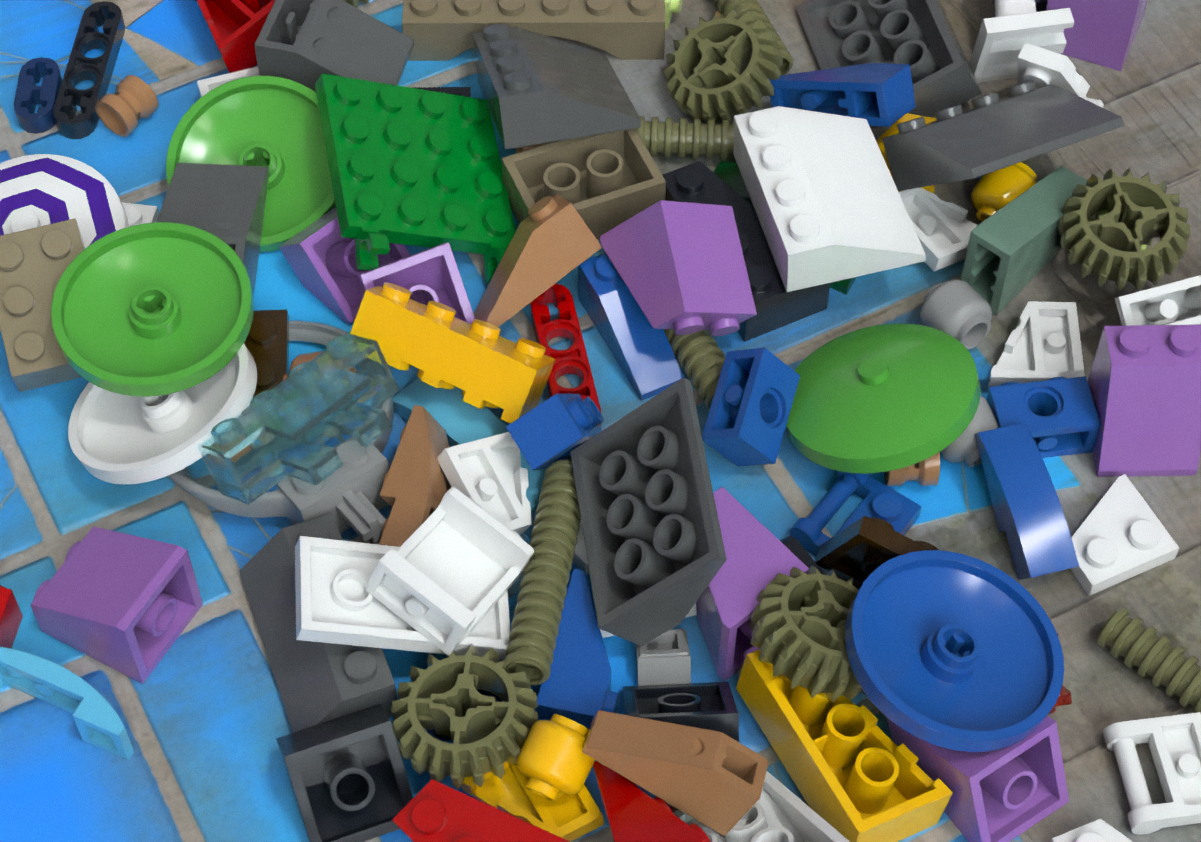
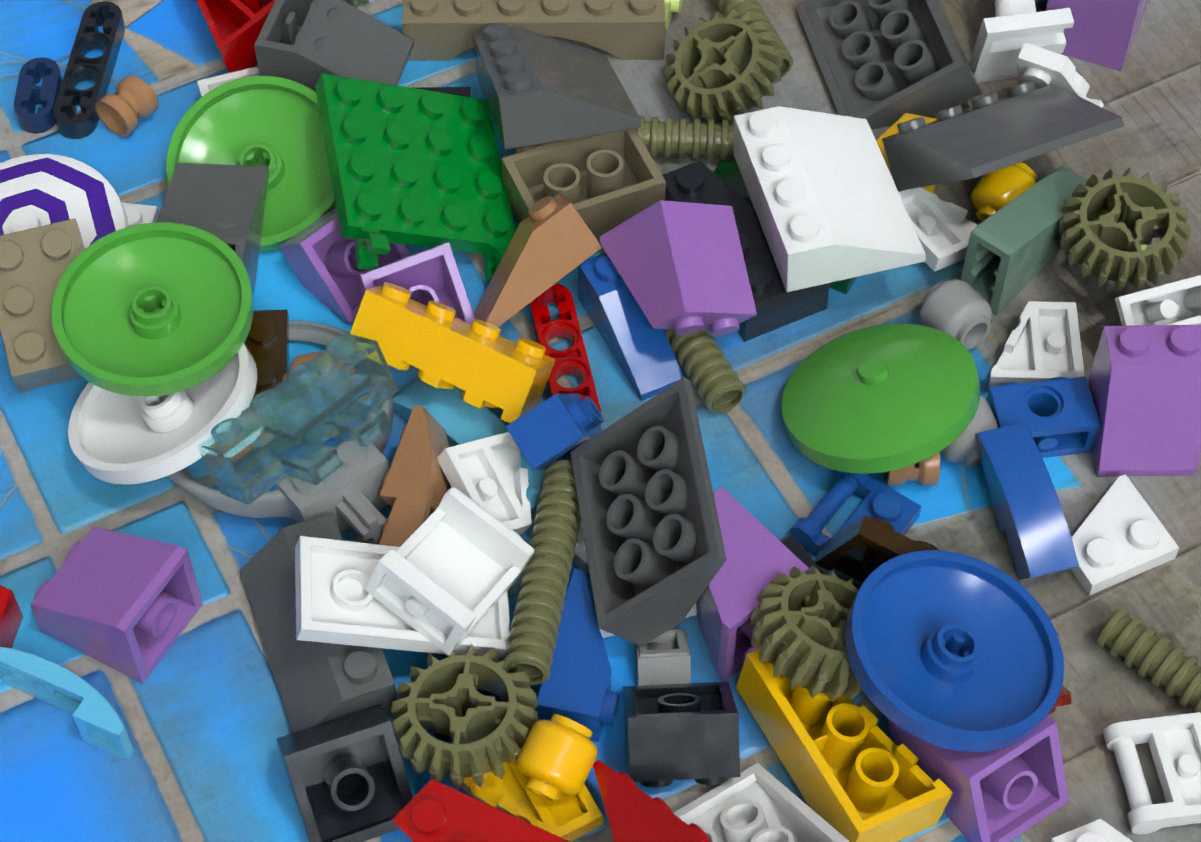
medium nougat slope [582,710,769,836] -> none
blue brick [702,347,800,466] -> none
blue slope [769,63,916,127] -> none

